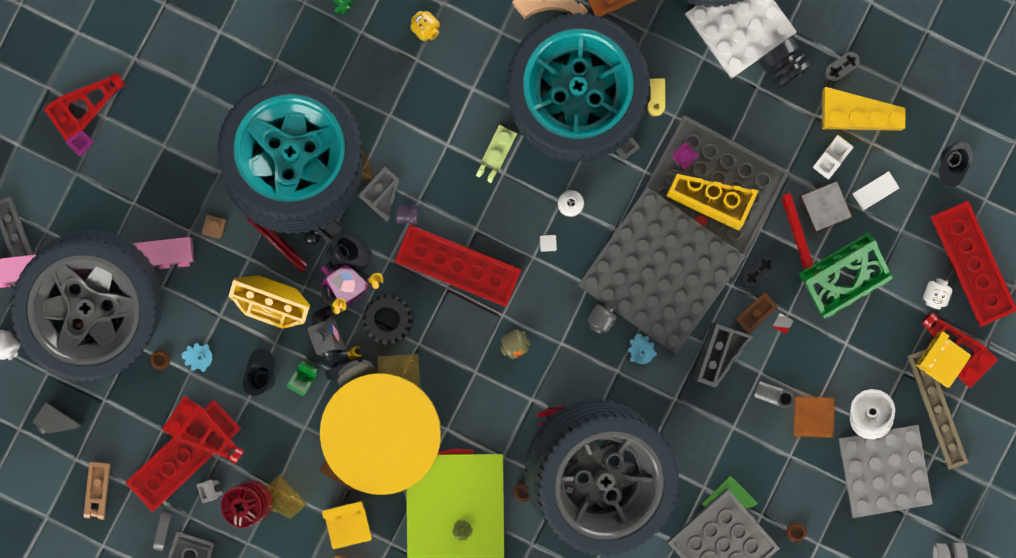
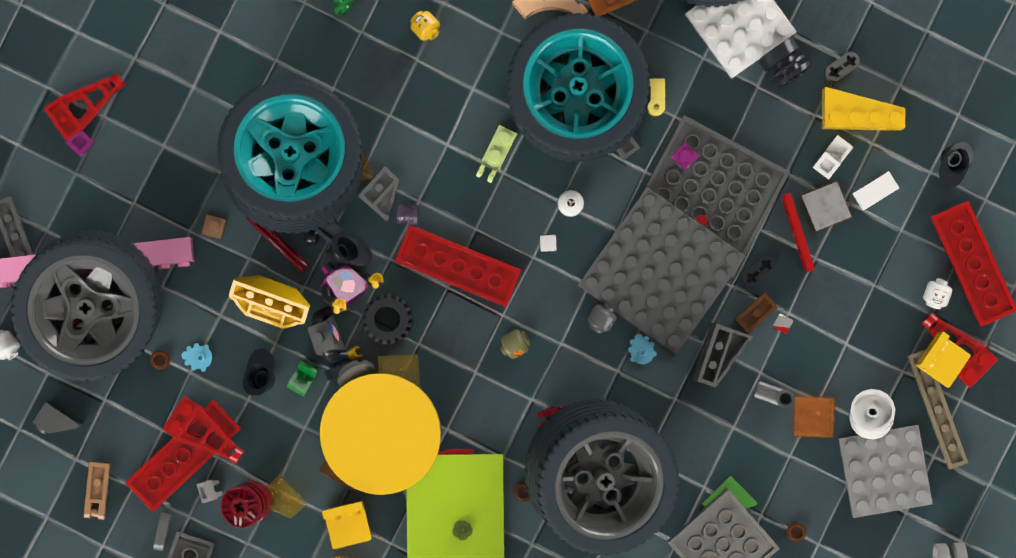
yellow wedge [666,174,759,231] -> none
green fence [799,233,893,318] -> none

